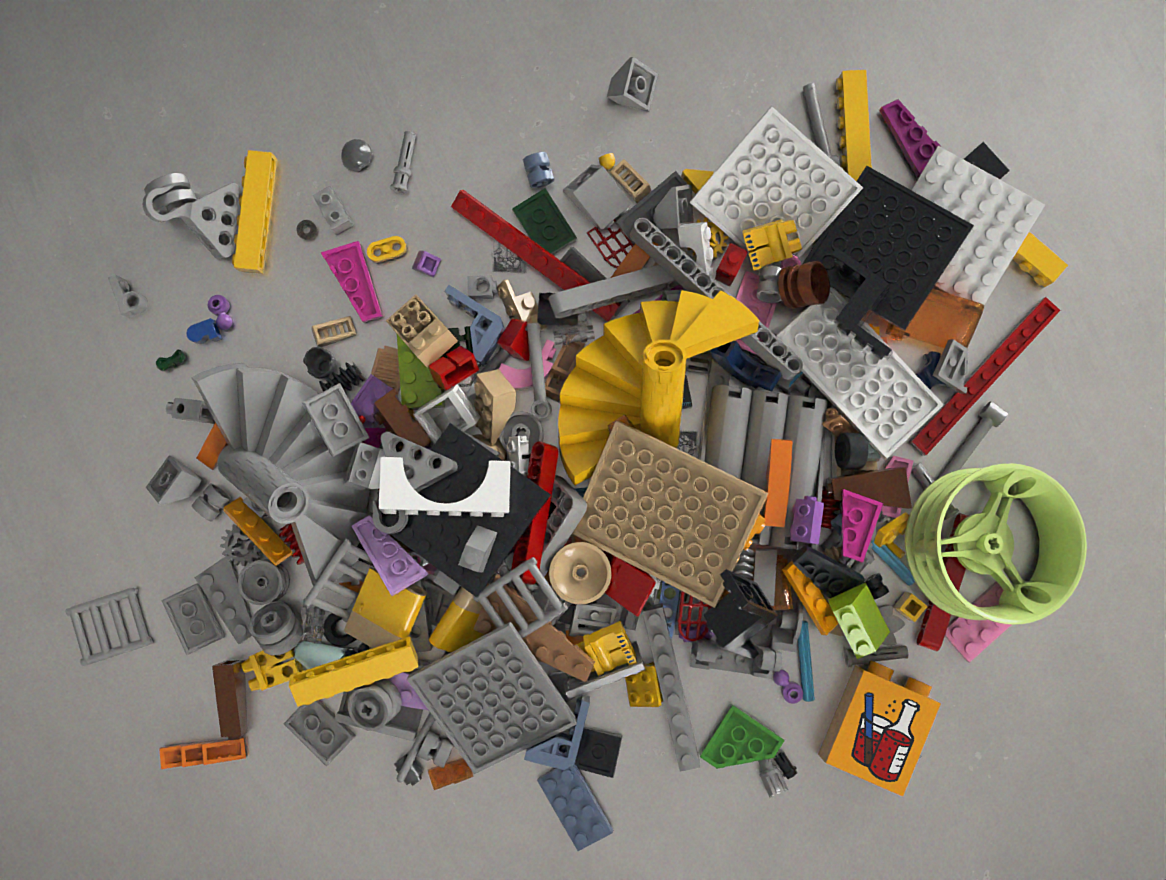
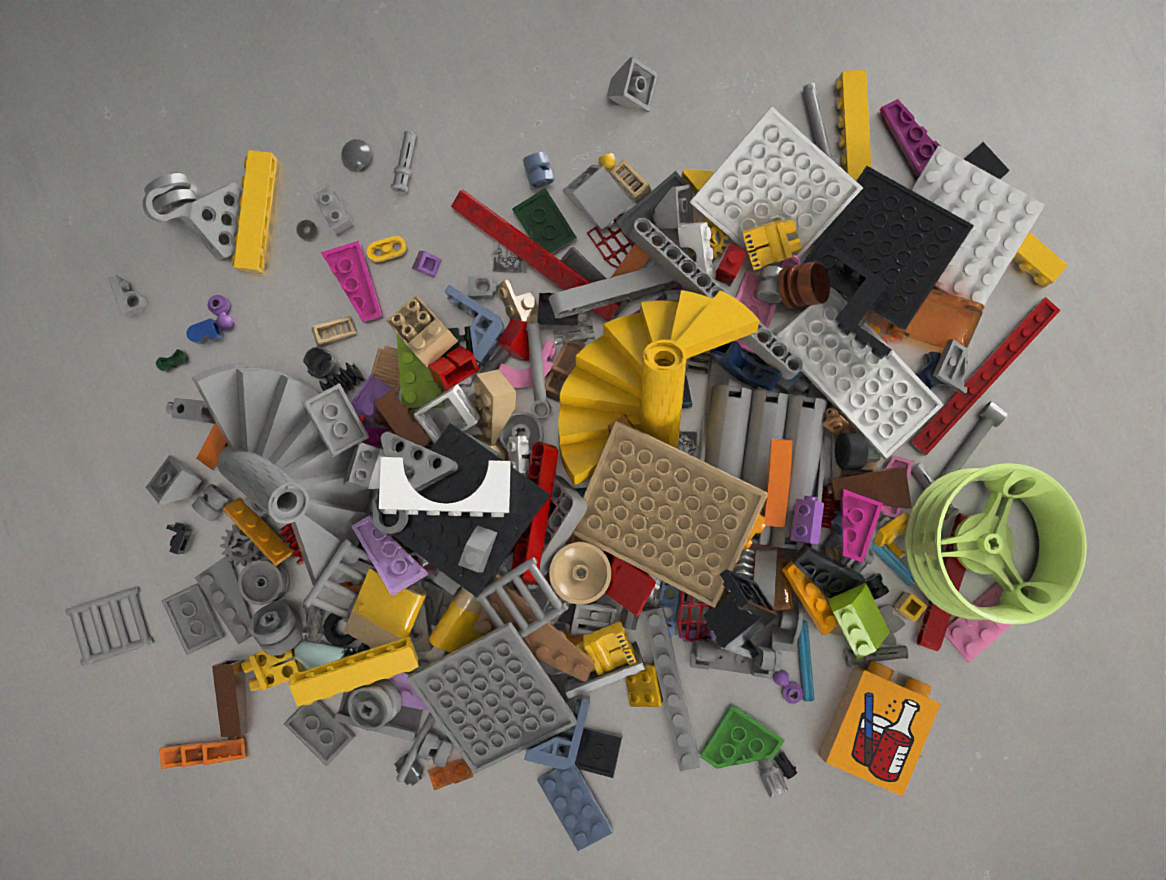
none -> black bracket [166,522,193,554]

